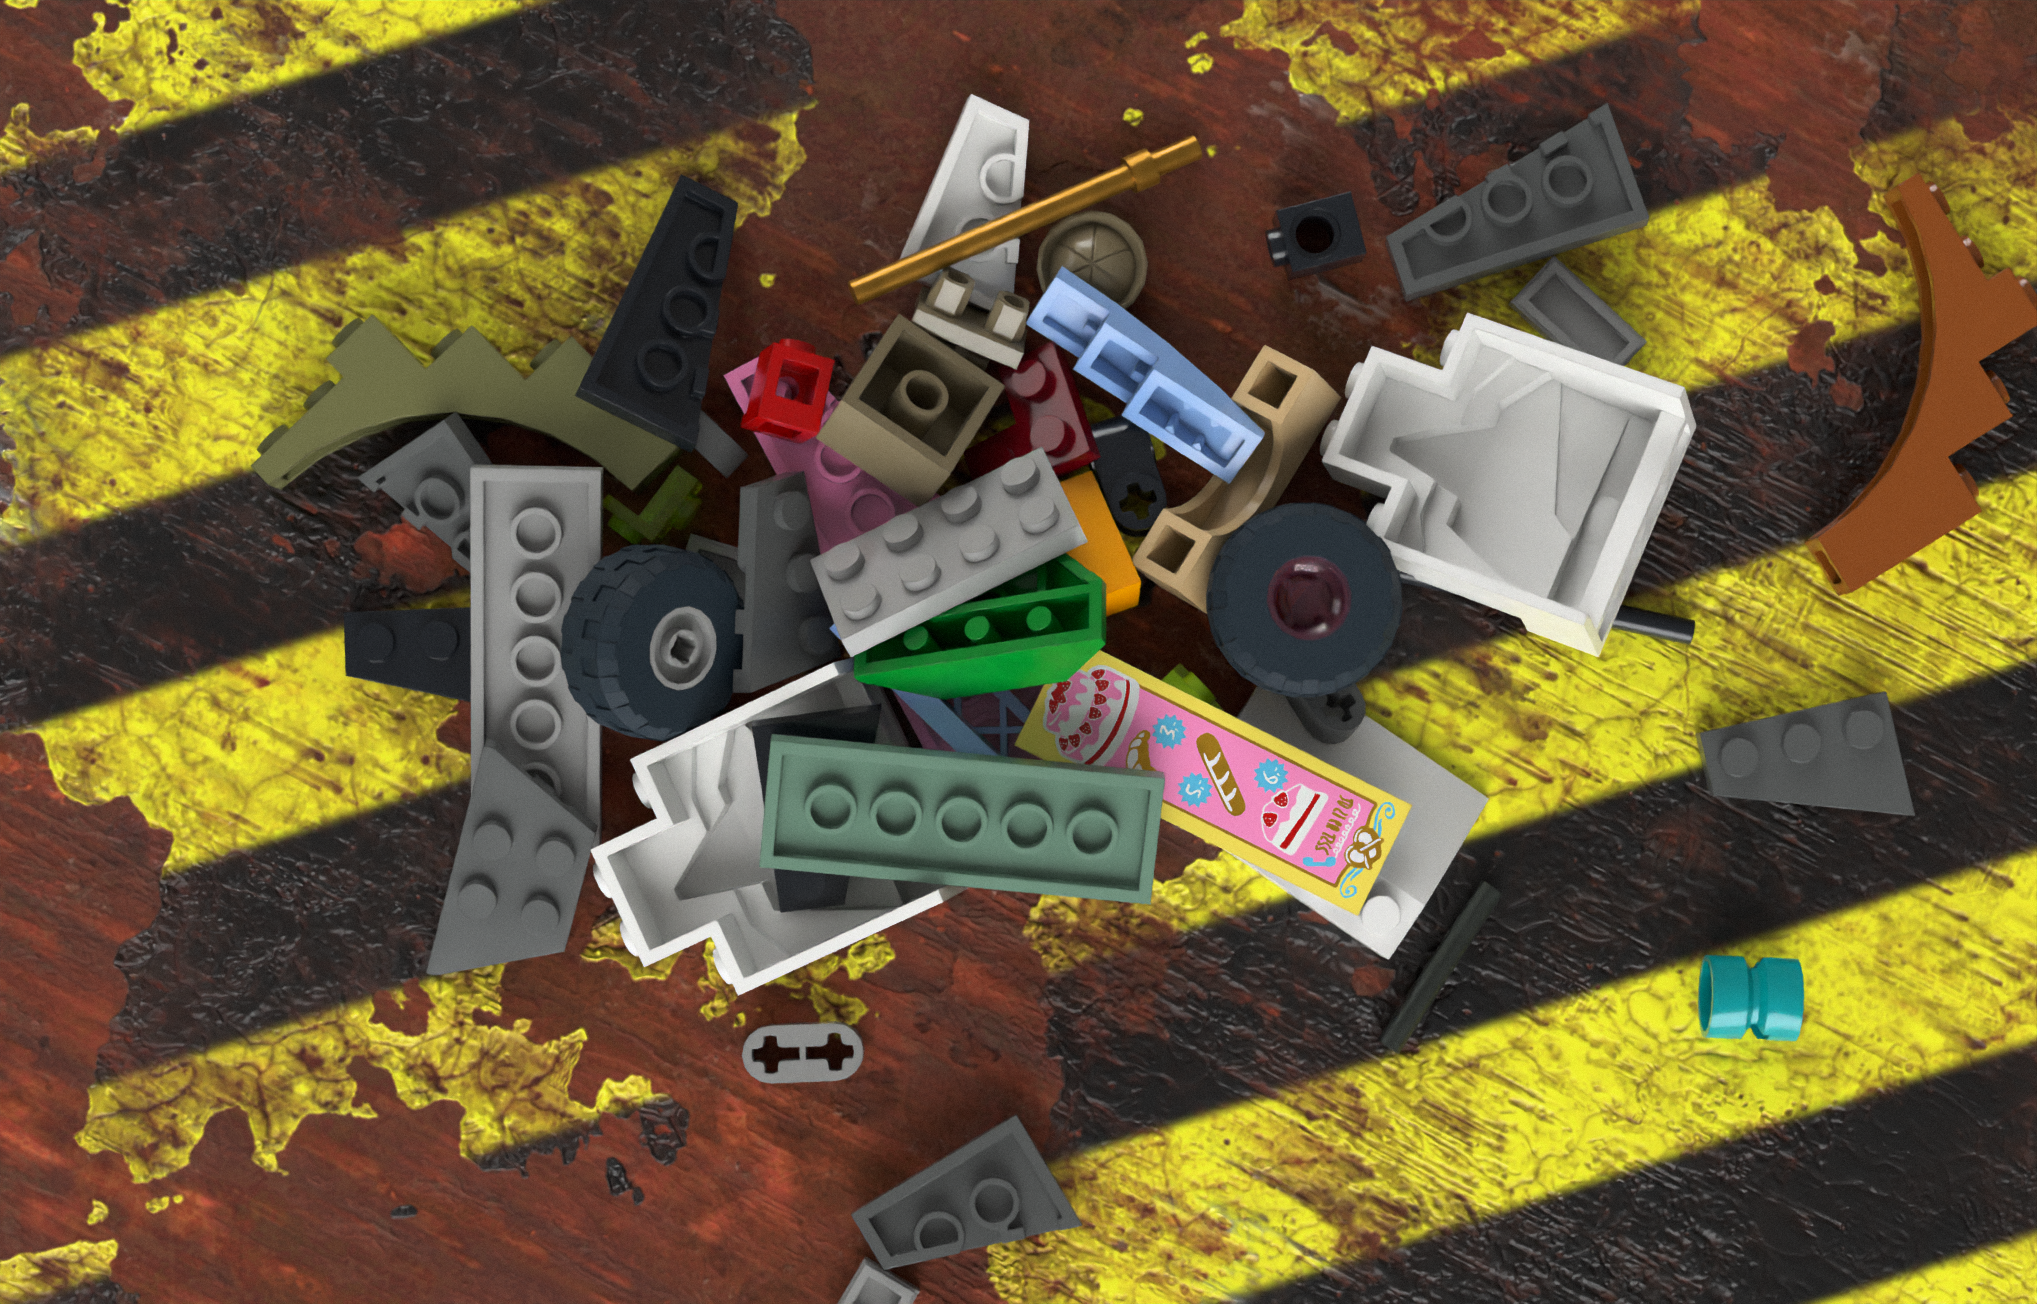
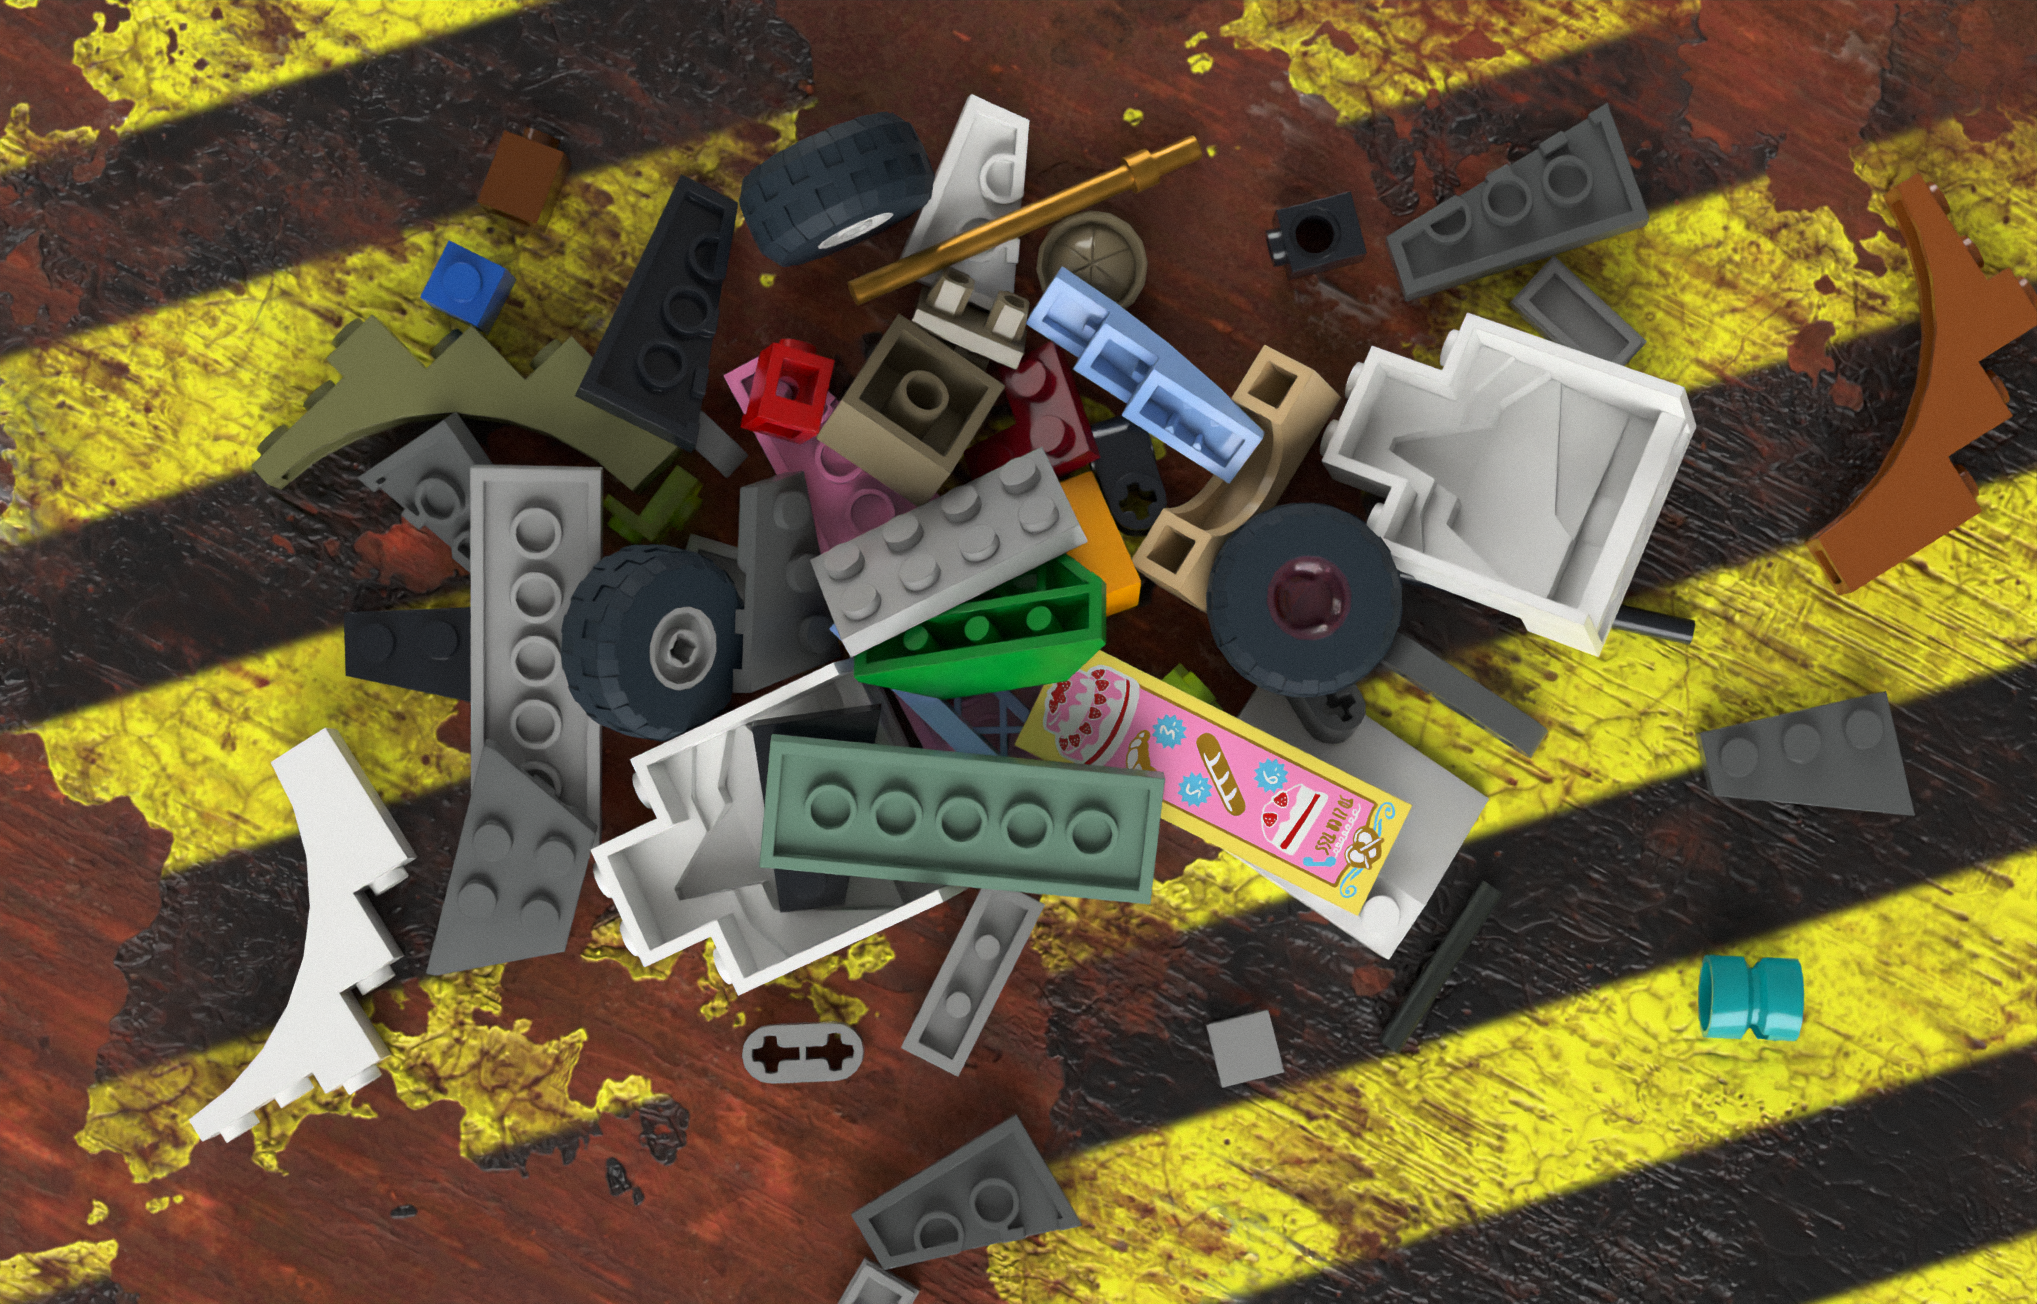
none -> white arch [189,728,417,1143]
none -> blue brick [420,240,517,335]
none -> reddish brown brick [477,127,572,233]
none -> black wheel [739,111,935,267]
none -> light grey plate [901,888,1045,1077]
none -> light grey tile [1205,1009,1284,1088]
none -> dark grey beam [1380,632,1548,758]

